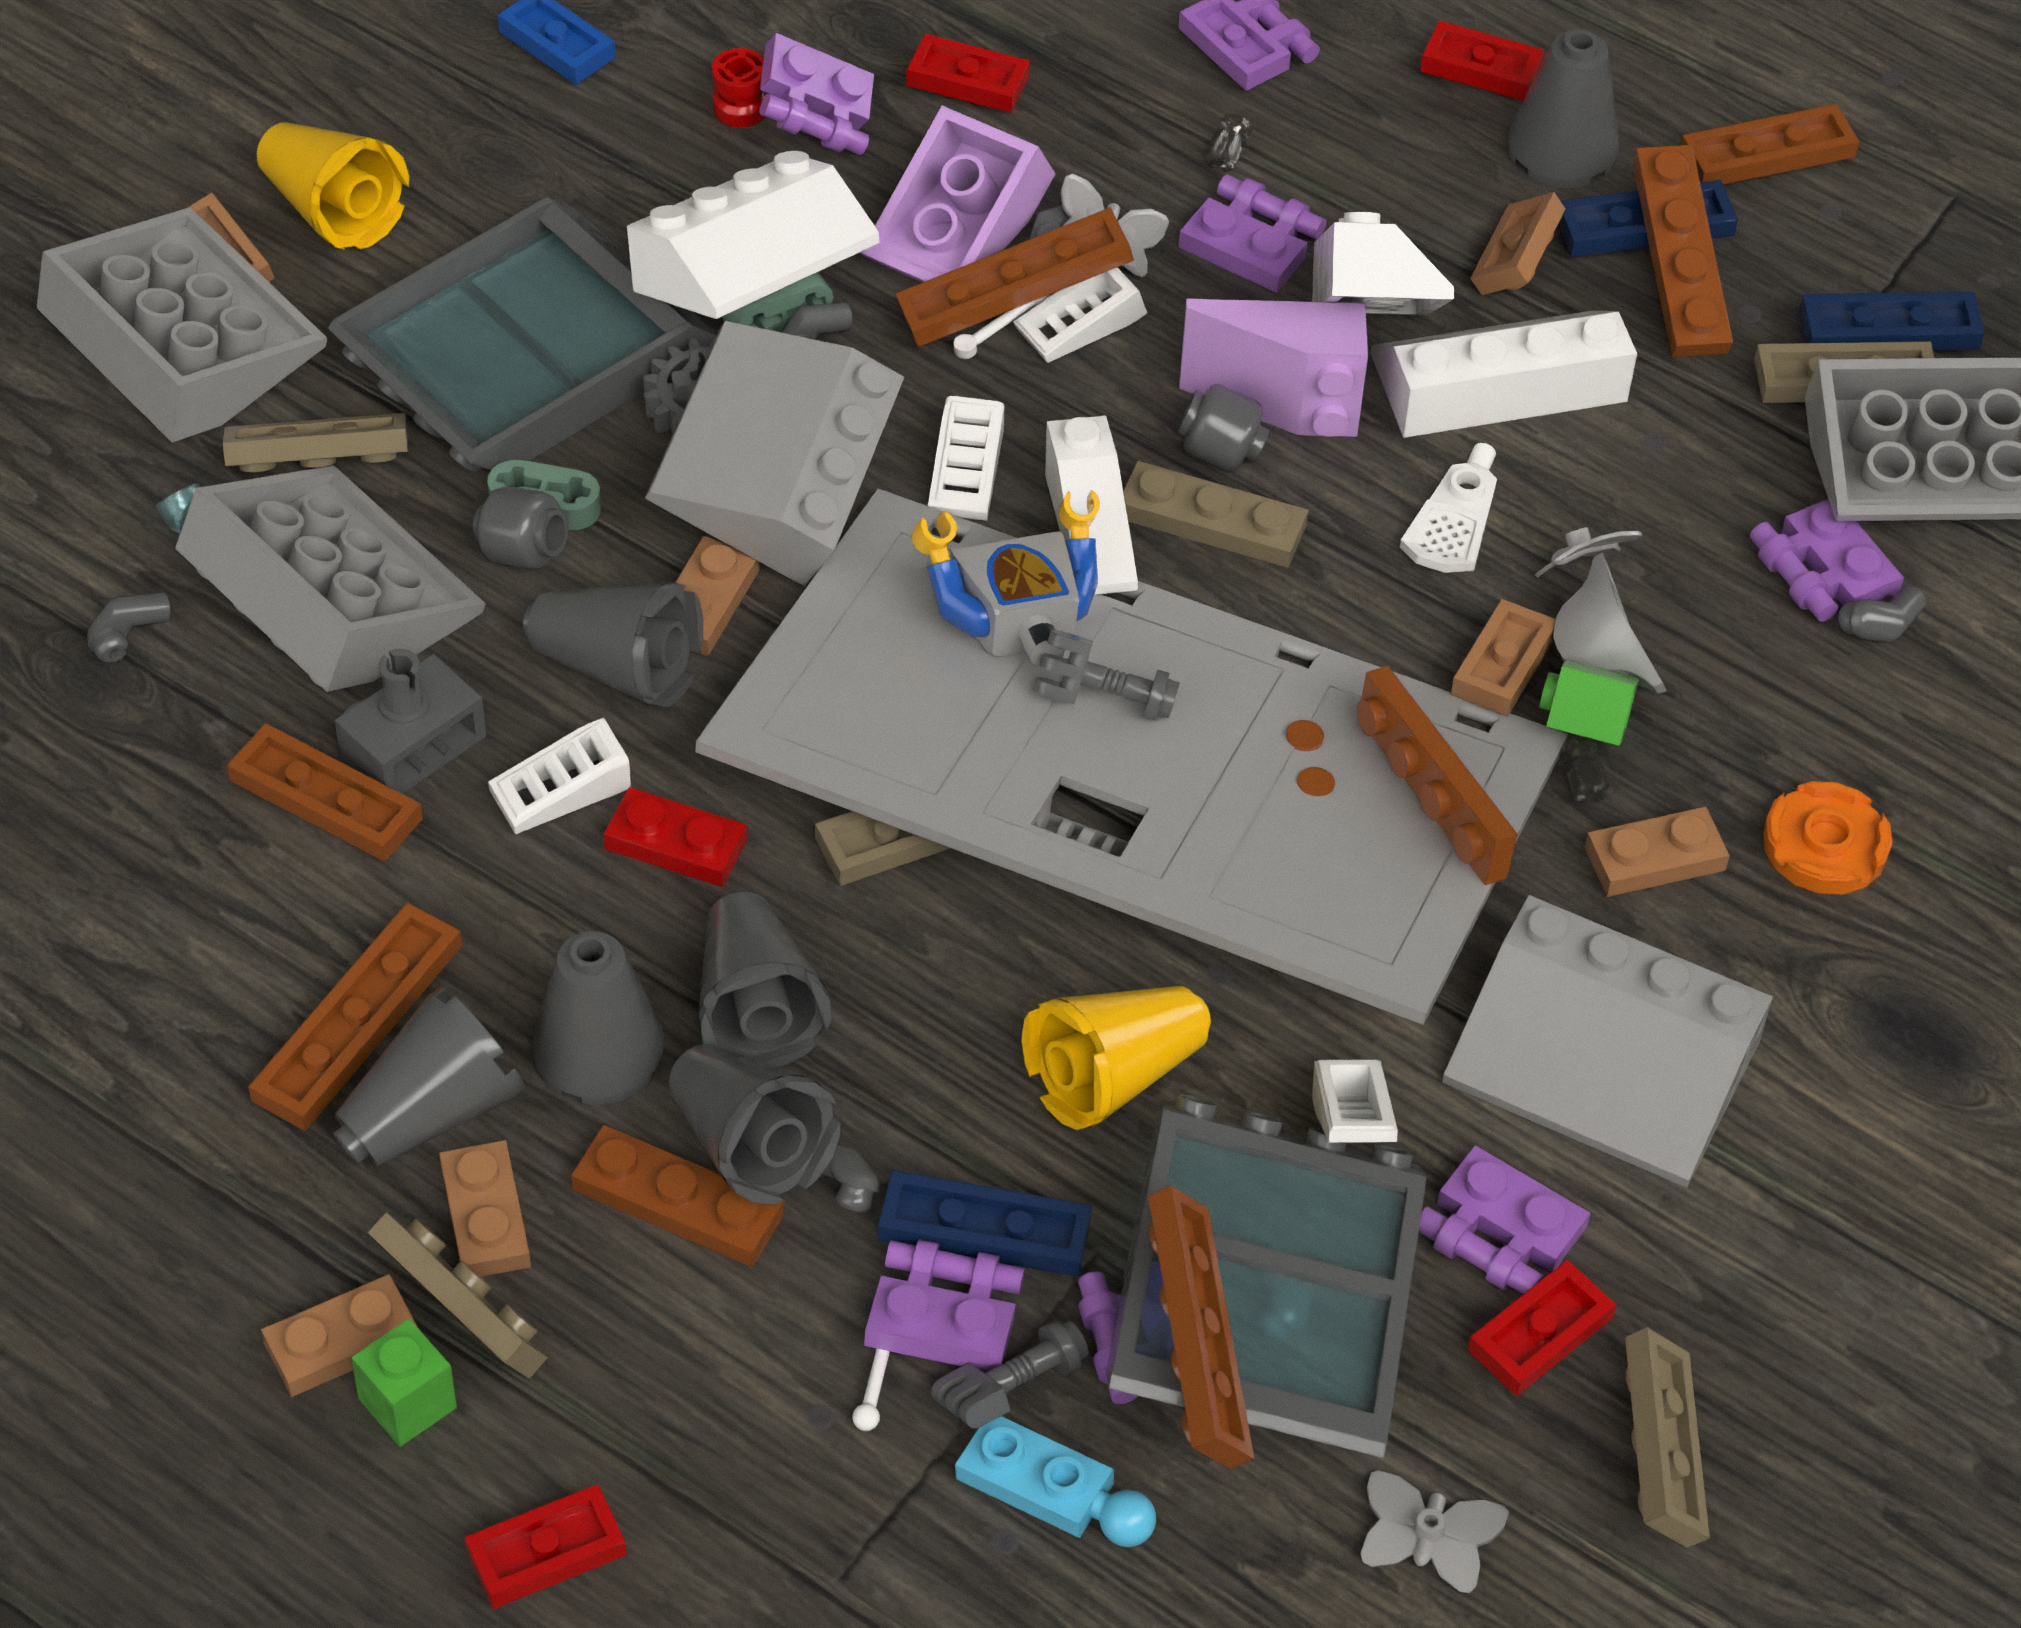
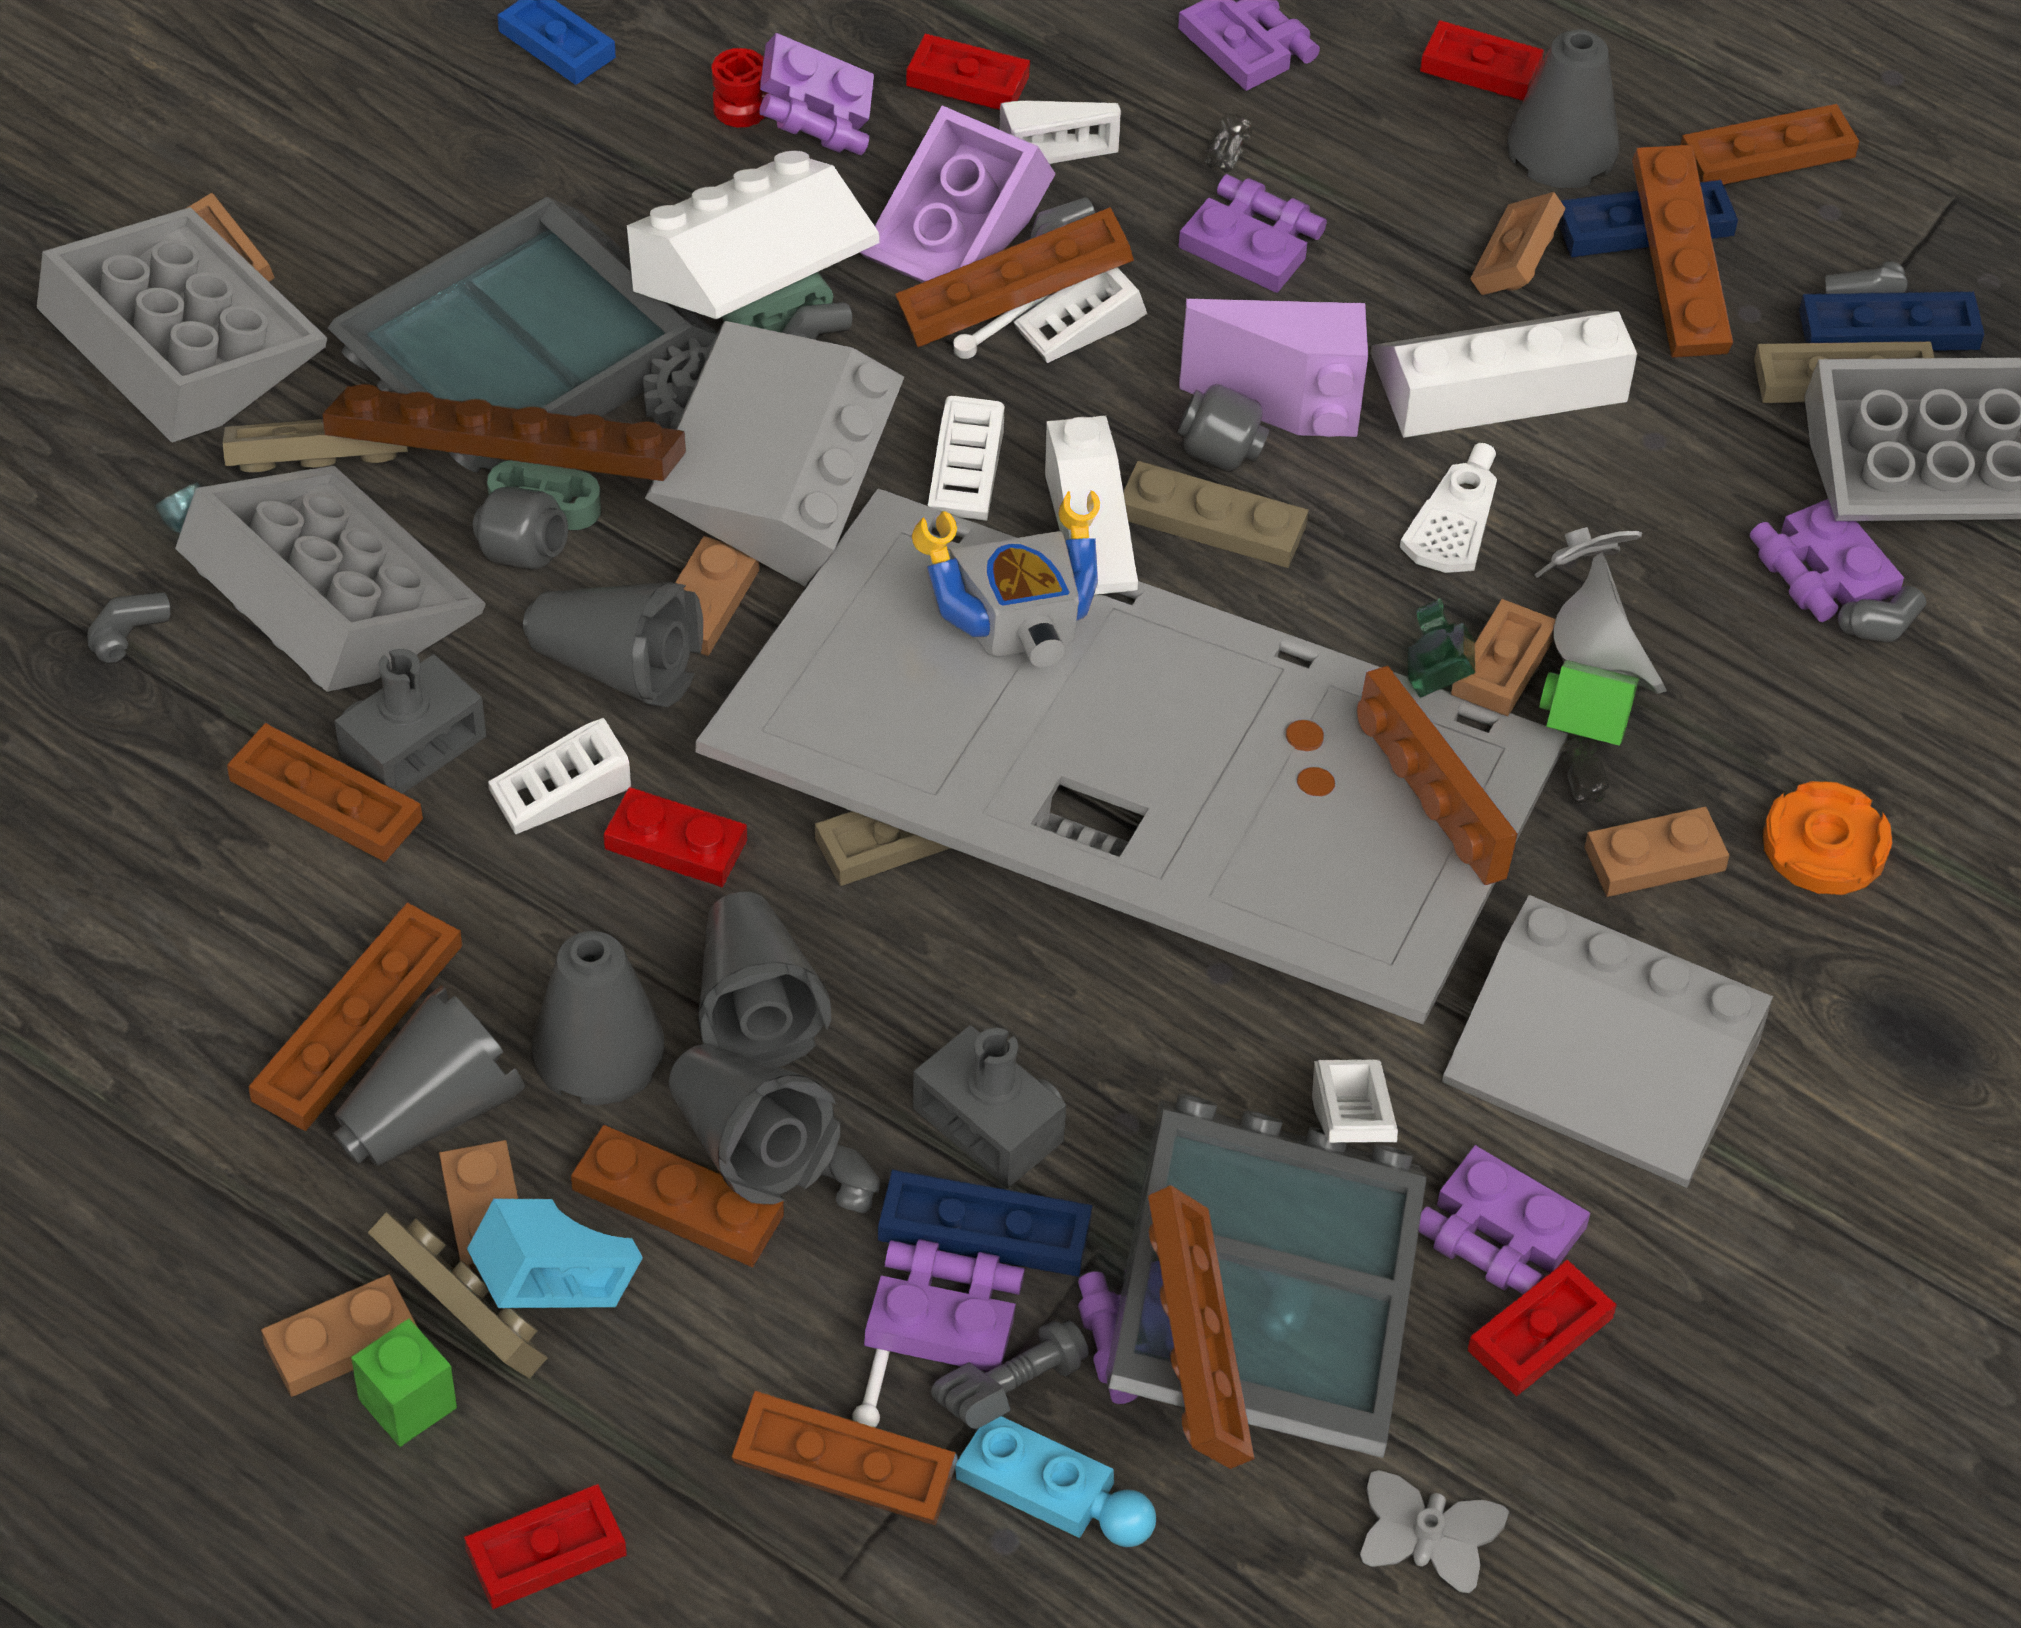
yellow cone [257,122,409,250] -> none
yellow cone [1021,986,1211,1130] -> none
dark grey hinge [1033,630,1180,720] -> none
light grey piece [1060,174,1169,277] -> none
white slope [1312,212,1454,315] -> none
dark tan plate [1625,1327,1710,1548] -> none
none -> reddish brown plate [322,384,686,481]
none -> medium azure arch [467,1199,643,1308]
none -> dark orange plate [732,1391,958,1526]
none -> dark grey brick [913,1025,1066,1189]
none -> white slope [1000,101,1121,164]
none -> clear green plate [1408,598,1476,698]
none -> dark grey arm [1825,261,1908,294]

